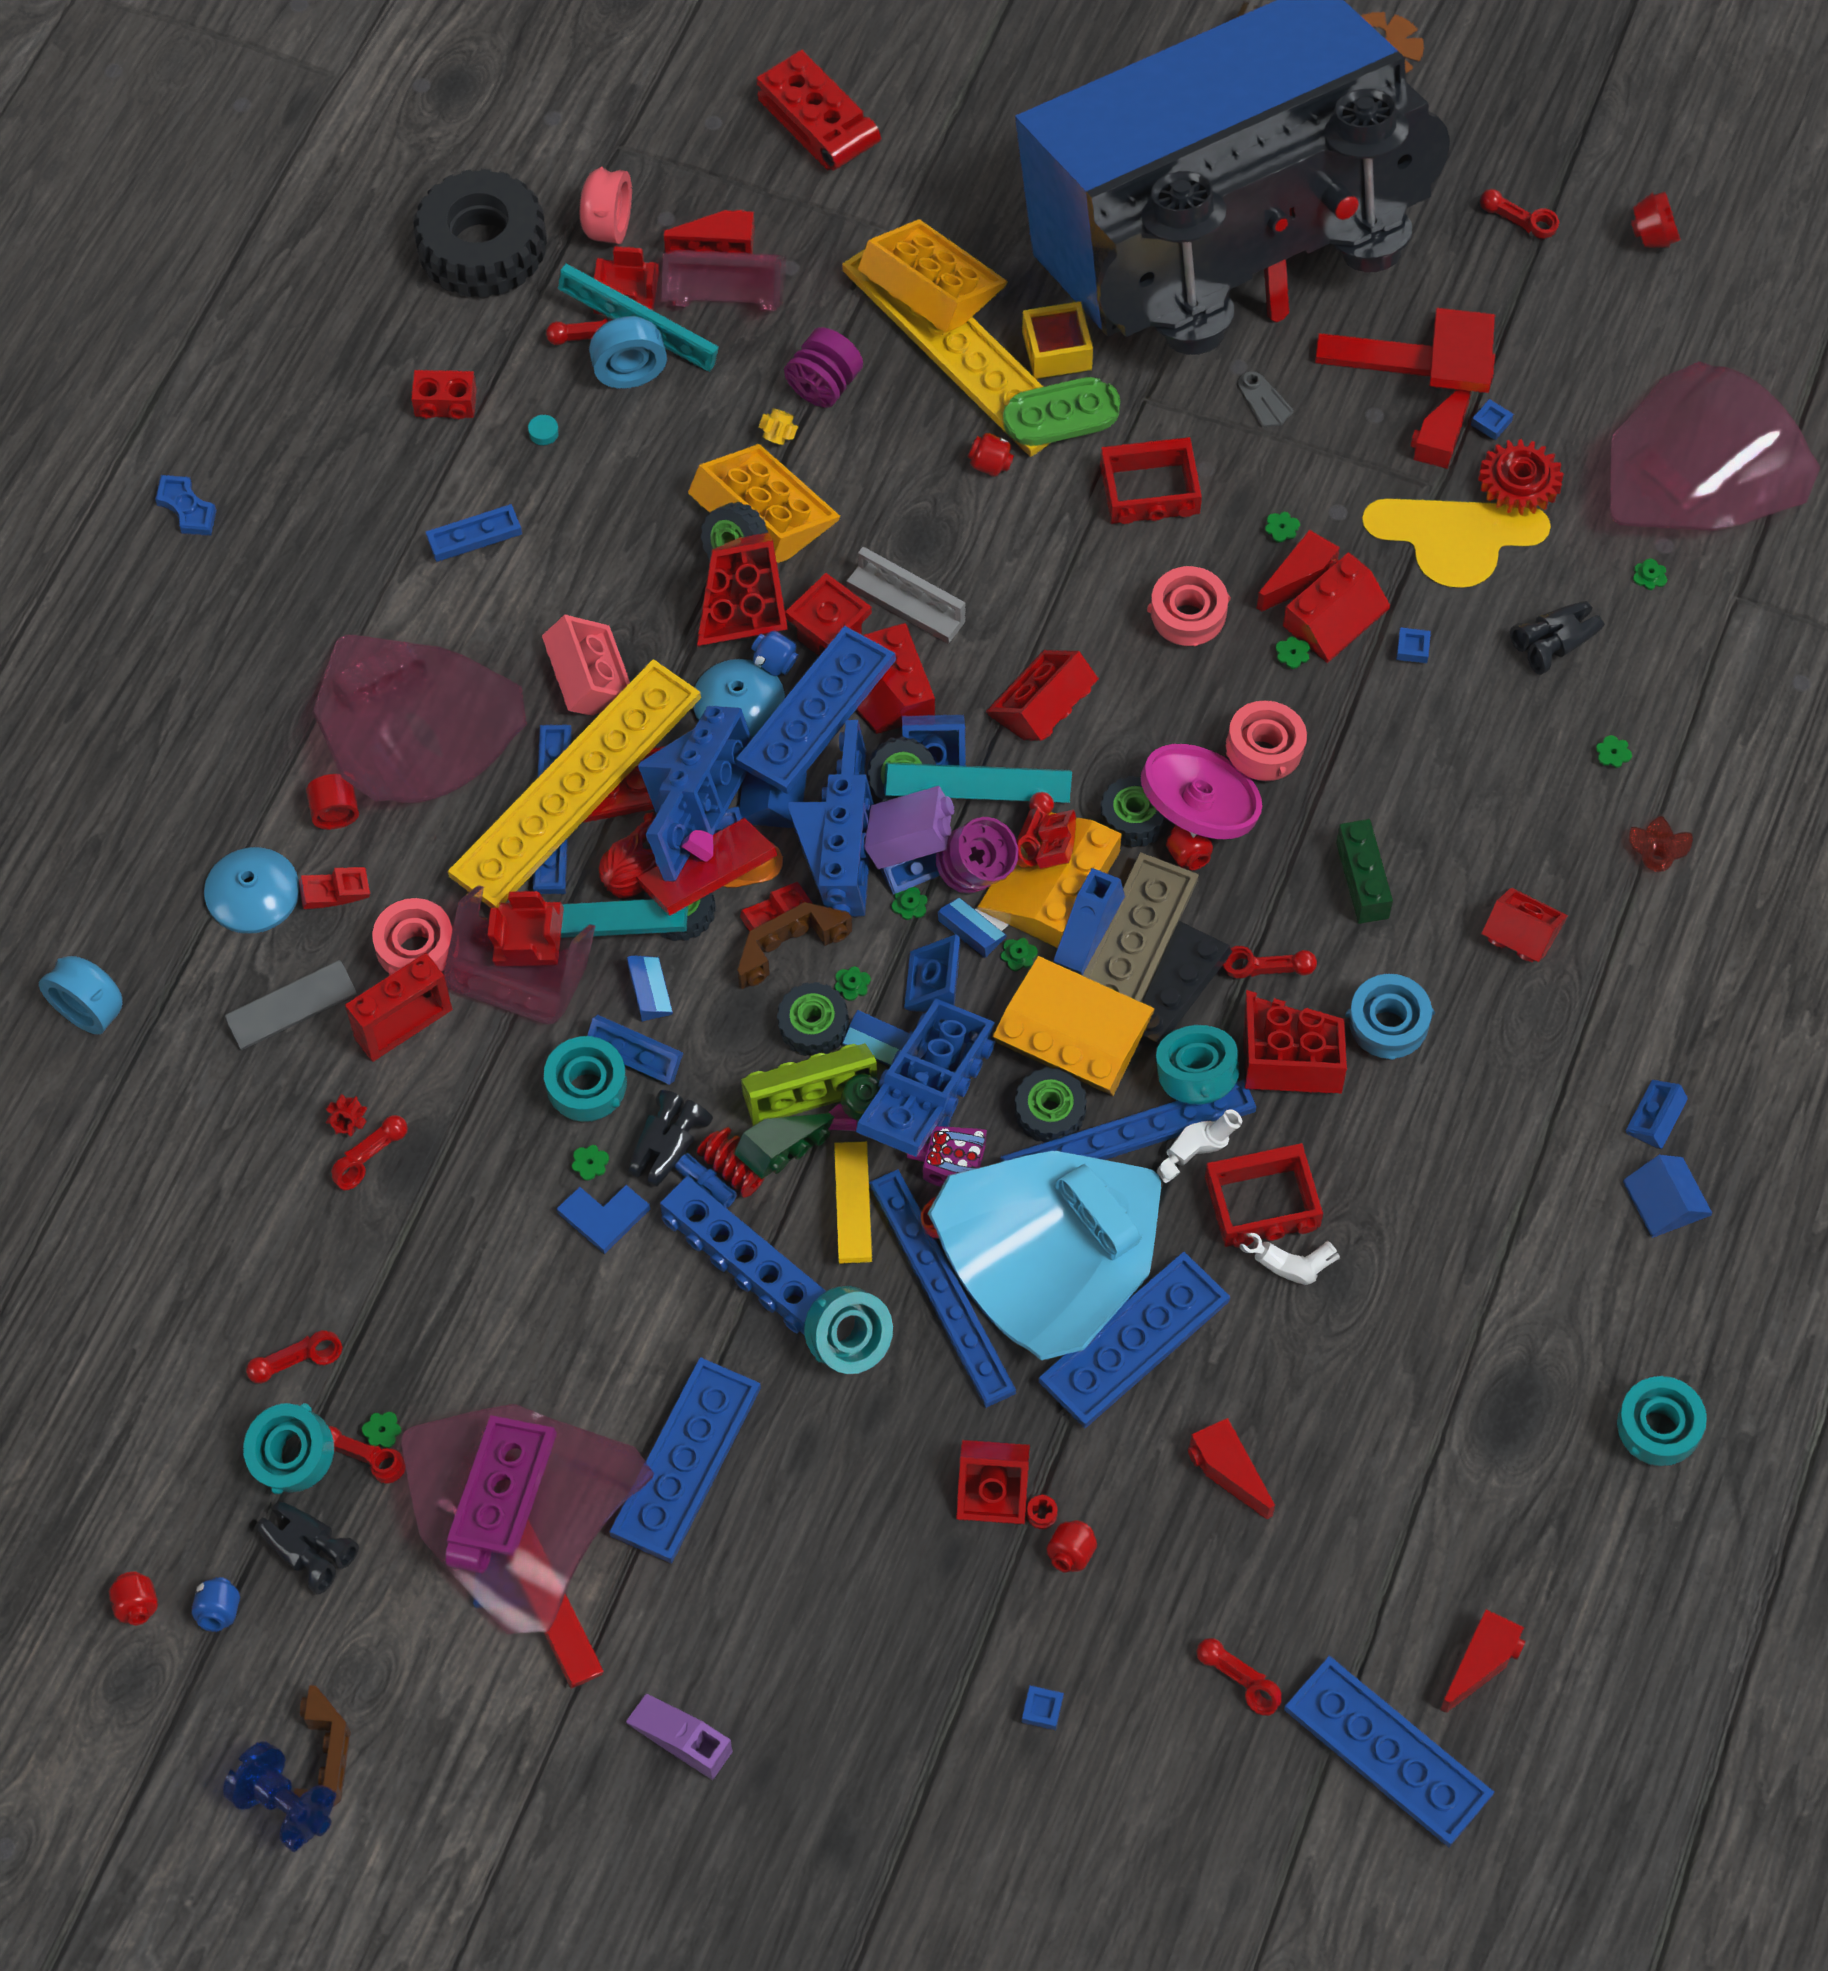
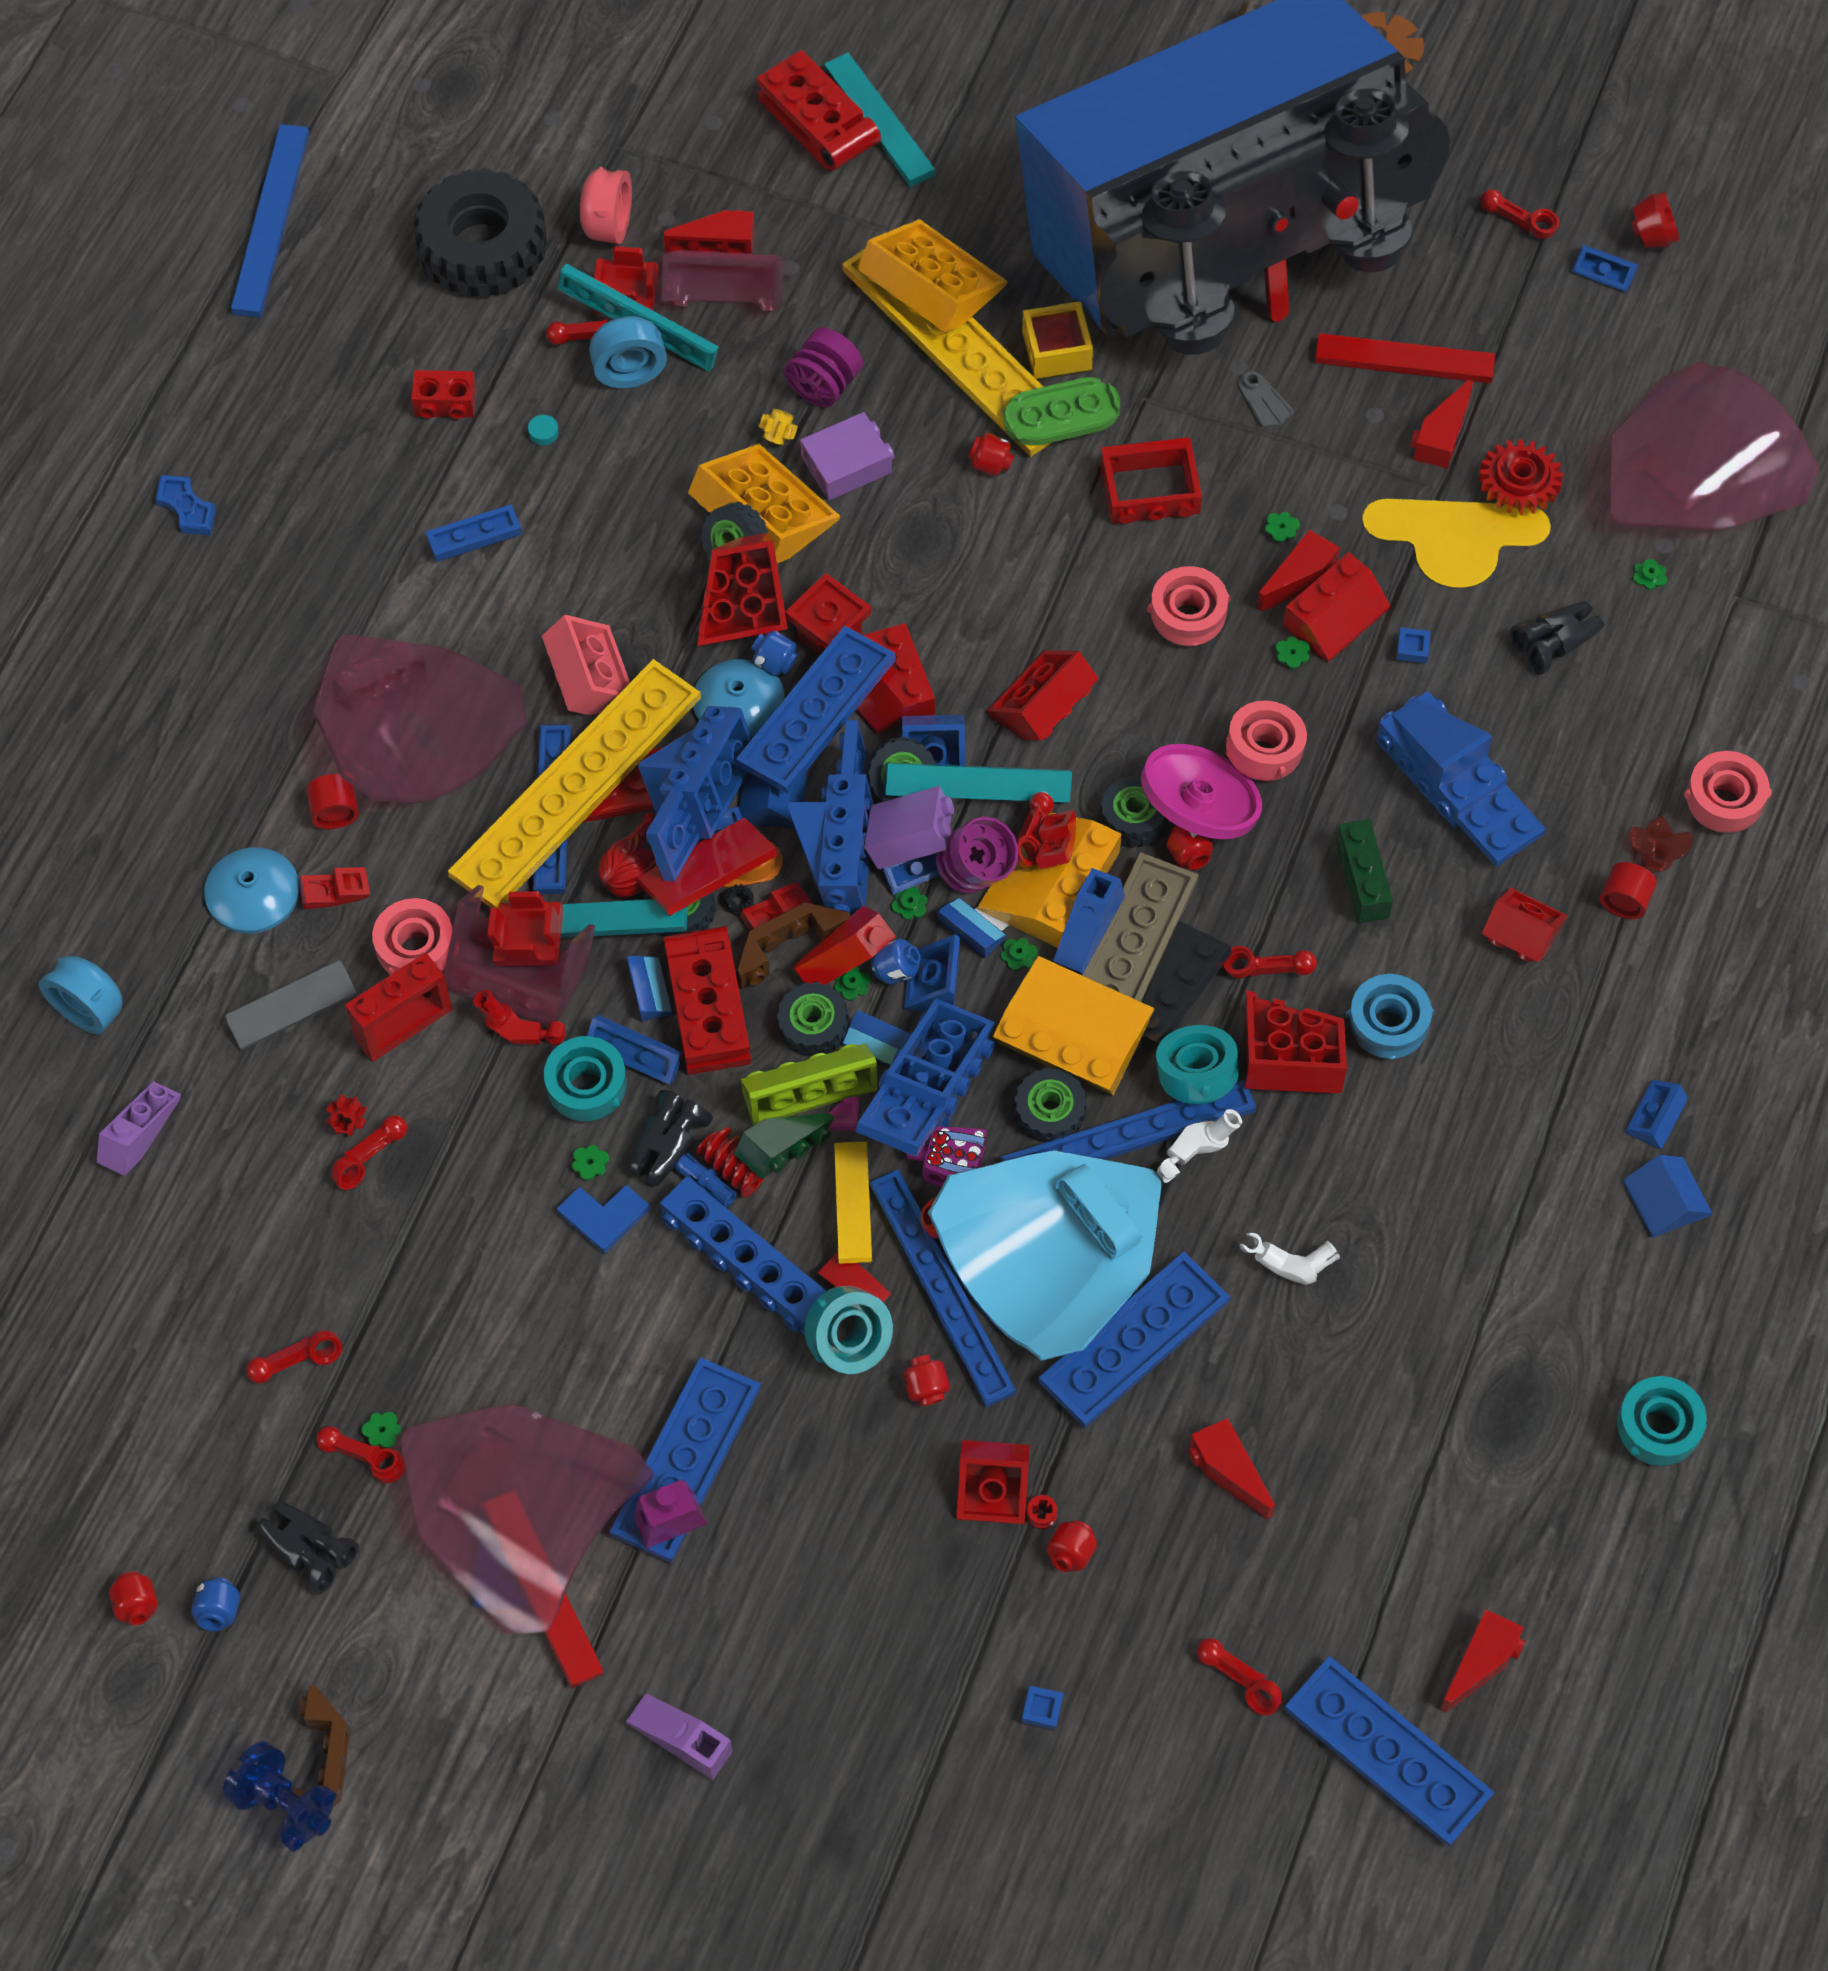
teal piece [243,1403,334,1494] -> none
magenta hinge [446,1415,557,1573] -> none
dark pink tile [682,830,713,862] -> none
dark green head [841,1074,880,1121] -> none
light grey fence [847,547,965,644] -> none
red window [1205,1143,1323,1248] -> none
red tile [1430,308,1495,393] -> none
blue plate [1471,399,1514,440] -> none
green plant [1596,735,1632,768] -> none
none -> medium lavender slope [97,1081,181,1176]
none -> blue tile [231,124,309,318]
none -> red arm [473,989,566,1045]
none -> magenta torso [634,1480,707,1548]
none -> red hinge [663,926,751,1075]
none -> black bush [725,884,754,916]
none -> red slope [792,905,896,985]
none -> medium lavender brick [800,412,894,501]
none -> red slope [816,1252,891,1302]
none -> teal tile [824,53,935,187]
none -> blue head [871,939,921,985]
none -> red head [902,1355,950,1407]
none -> blue wedge [1376,691,1546,867]
none -> blue slope [1572,244,1638,292]
none -> red piece [1599,862,1657,920]
none -> coral piece [1684,751,1772,833]

